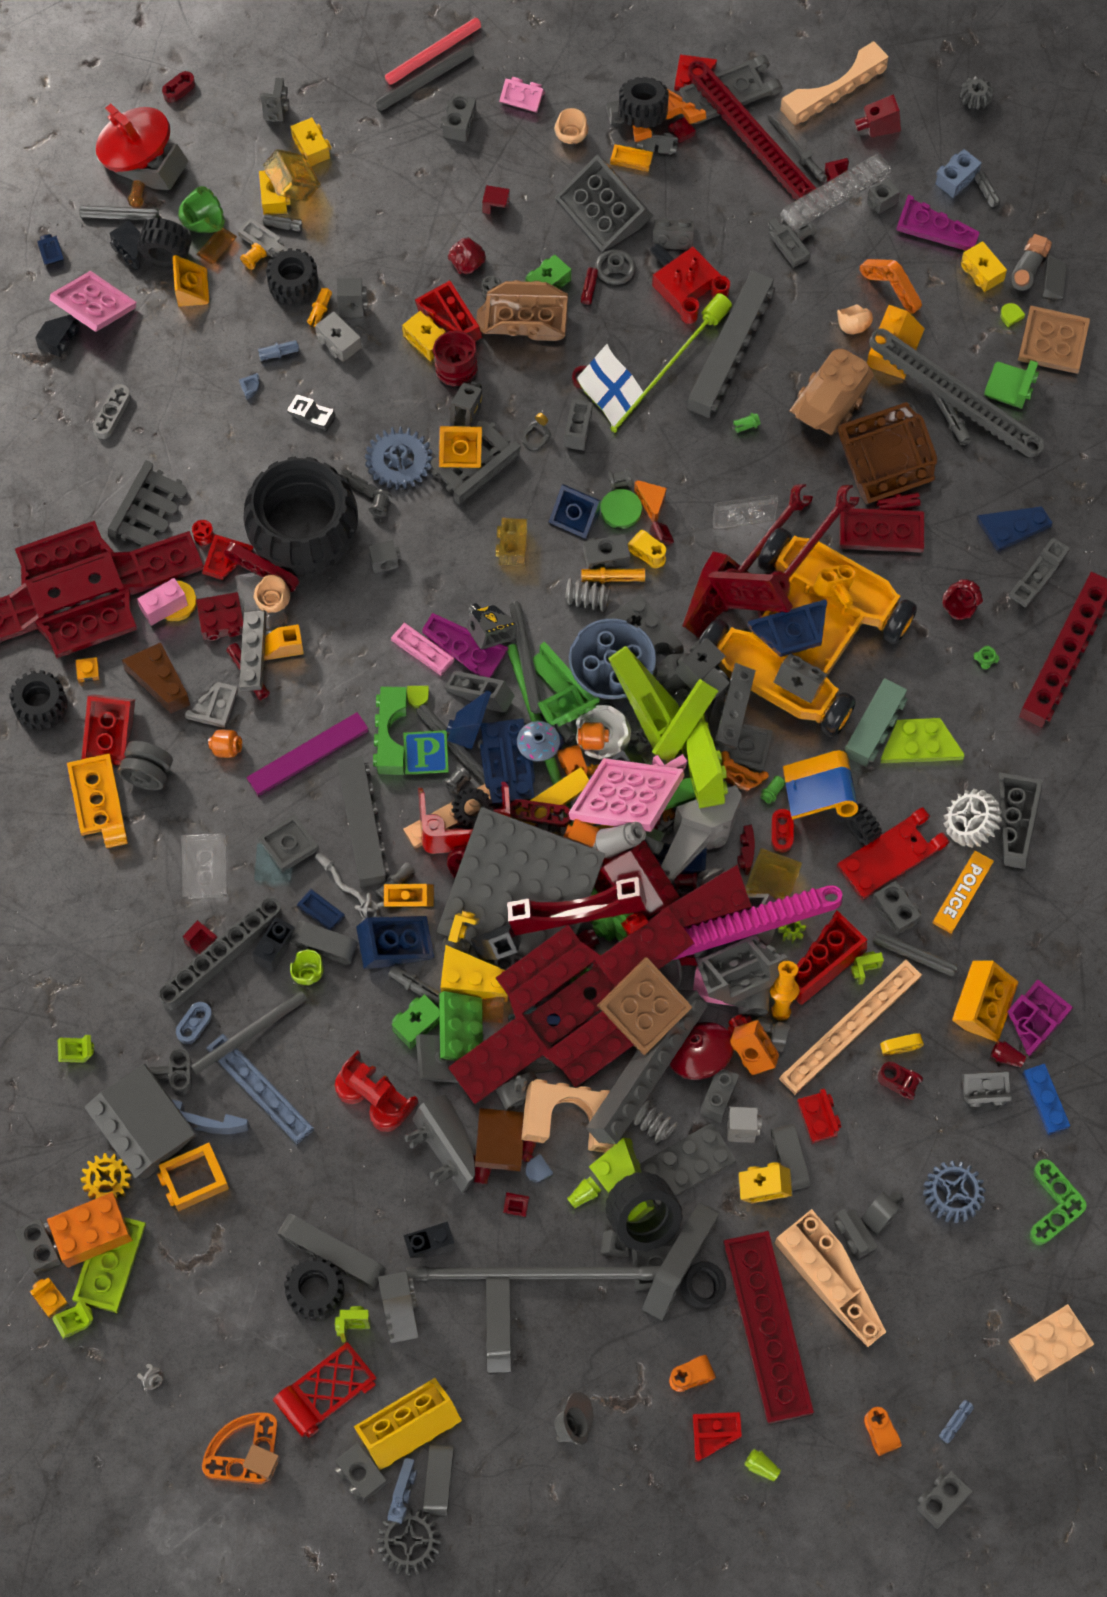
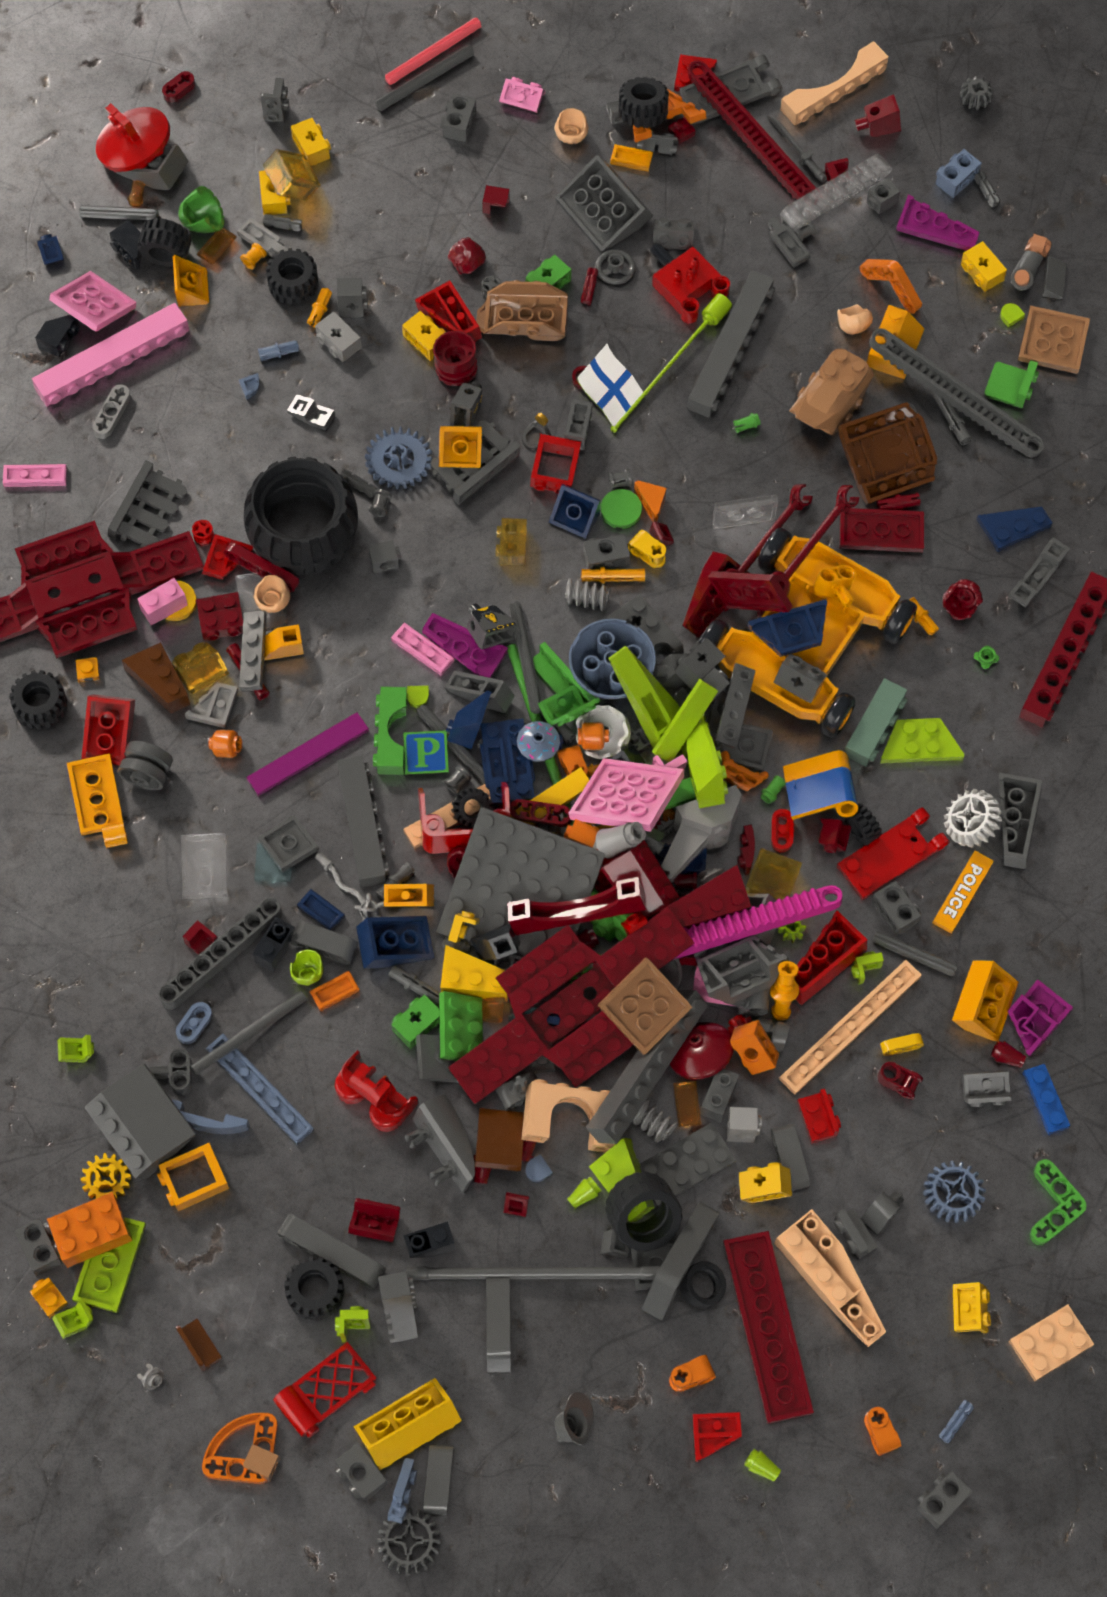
none -> bright pink tile [3,464,67,487]
none -> bright pink brick [32,303,189,407]
none -> clear yellow slope [171,642,230,694]
none -> reddish brown panel [175,1319,222,1372]
none -> orange tile [310,971,360,1012]
none -> dark red bracket [348,1198,401,1243]
none -> red window [530,434,581,494]
none -> clear orange tile [673,1081,701,1127]
none -> dark red window [819,818,852,854]
none -> light orange axle [909,597,939,636]
none -> yellow bracket [953,1282,991,1333]

